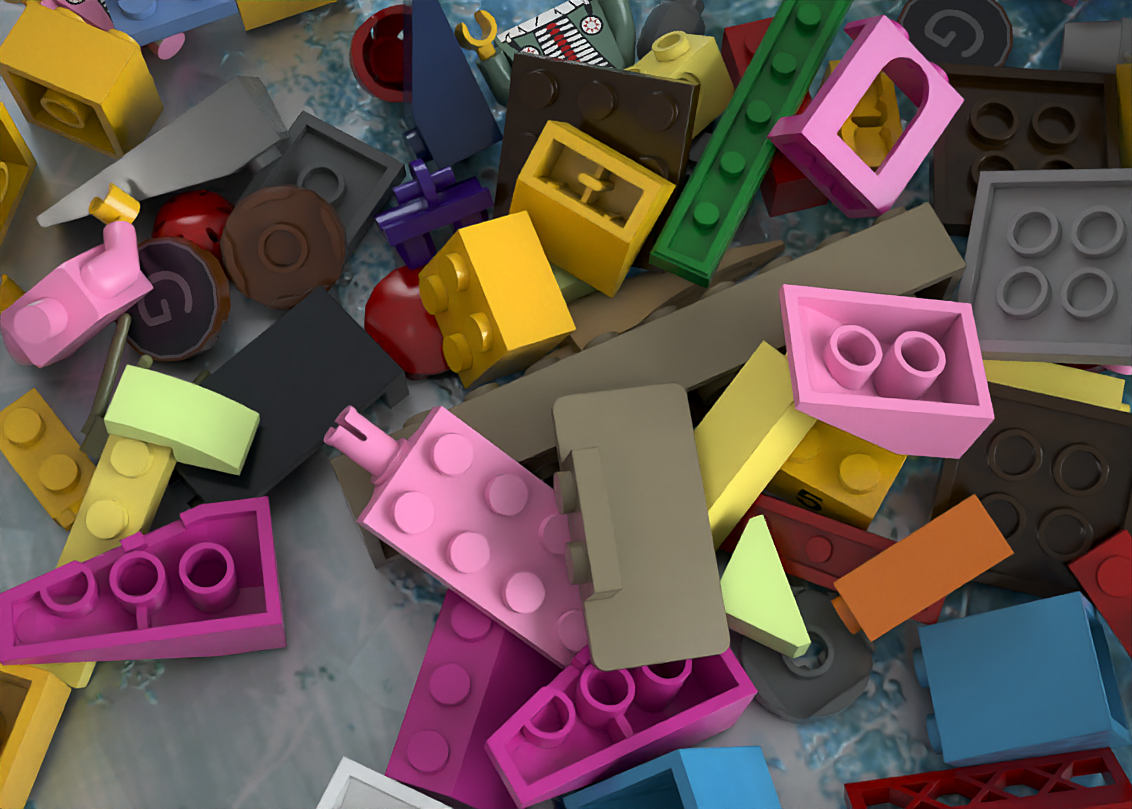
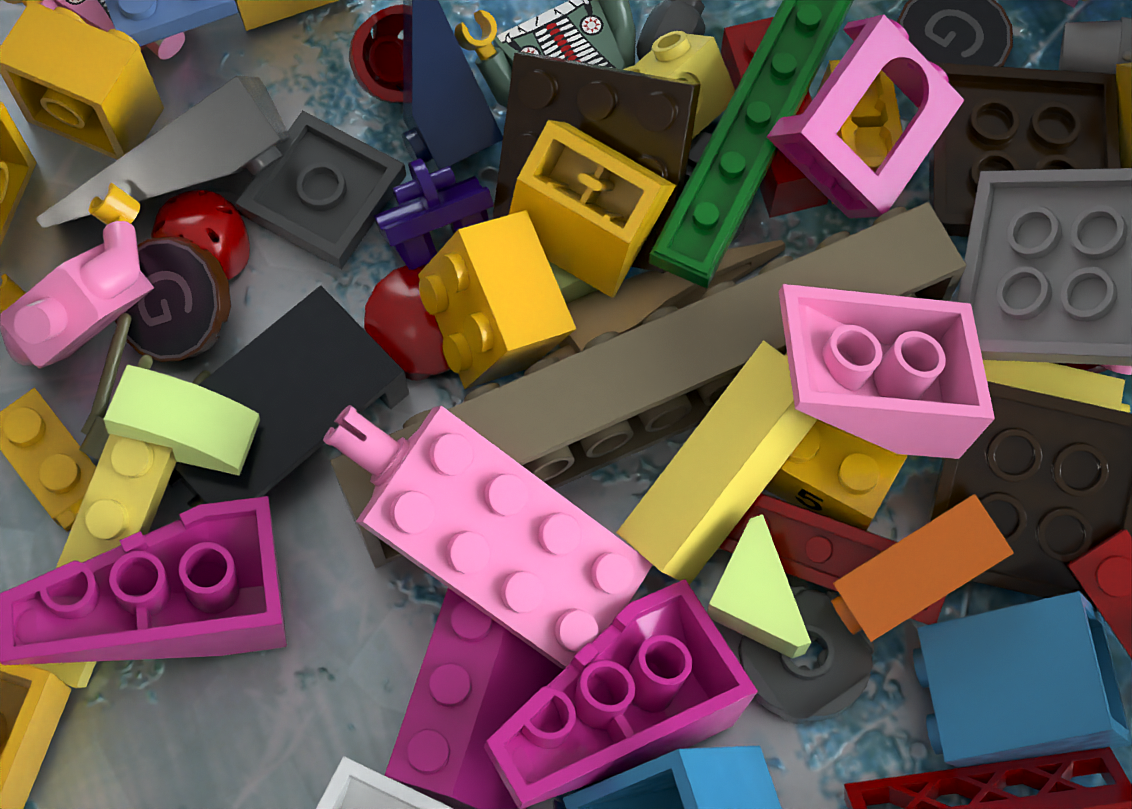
reddish brown tile [220,184,348,310] -> none
dark tan bracket [551,382,730,672] -> none

